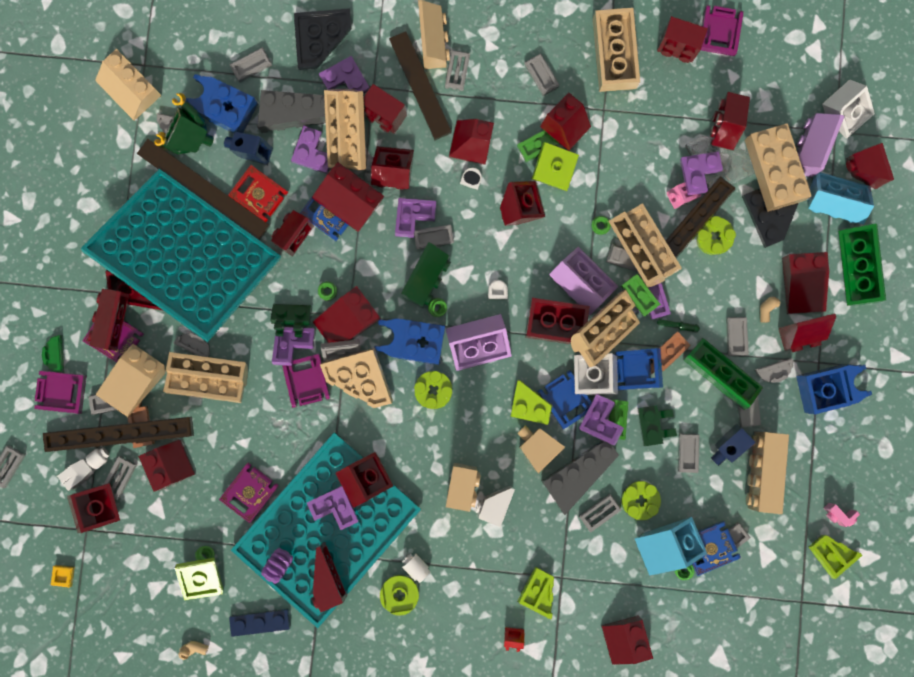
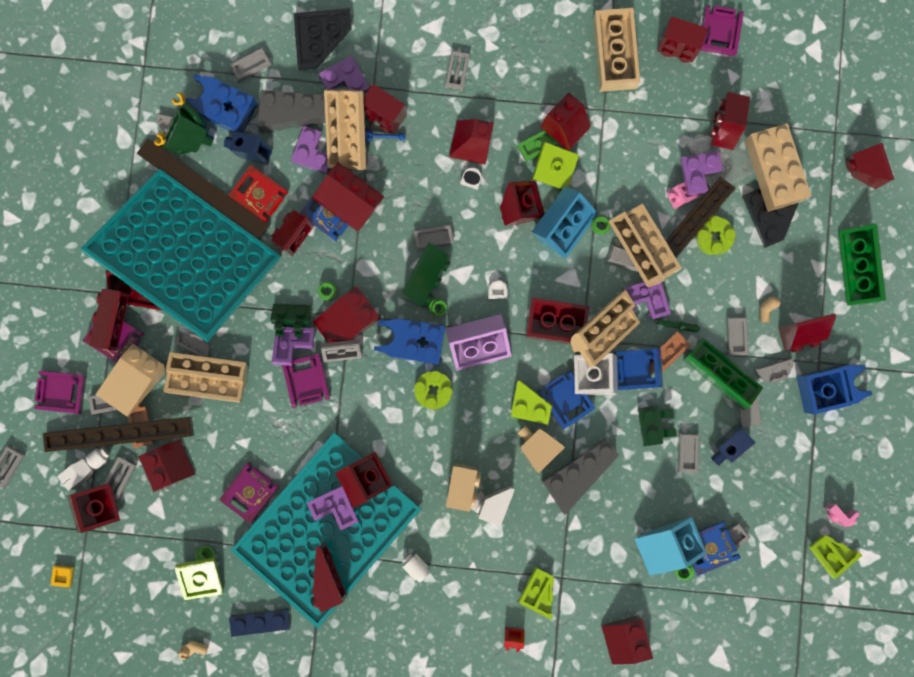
green tile [41,335,64,373] -> none
tan slope [95,49,162,121] -> none
medium lavender gear [262,548,293,584] -> none
tan plate [320,348,393,408] -> none
dark red slope [371,146,414,189] -> none
lime plate [380,575,419,616] -> none
dark brown tile [389,31,452,141] -> none
medium lavender plate [395,198,436,238] -> none
tan slope [418,0,450,69] -> none
light grey tile [524,53,559,96] -> none
lavender slope [549,247,618,315] -> none
medium lavender plate [579,394,624,446] -> none
light grey tile [579,494,622,533] -> none
bright green plate [609,400,628,440] -> none
bright green plate [621,274,661,316] -> none
lime plate [621,481,661,520] -> none
tan brick [746,432,789,514] -> none
dark red slope [782,252,829,314] -> none
lavender slope [797,113,844,178] -> none
medium azure slope [807,172,874,225] -> none
white slope [822,80,875,138] -> none
none -> blue hinge [365,128,405,143]
none -> dark azure slope [532,186,598,259]

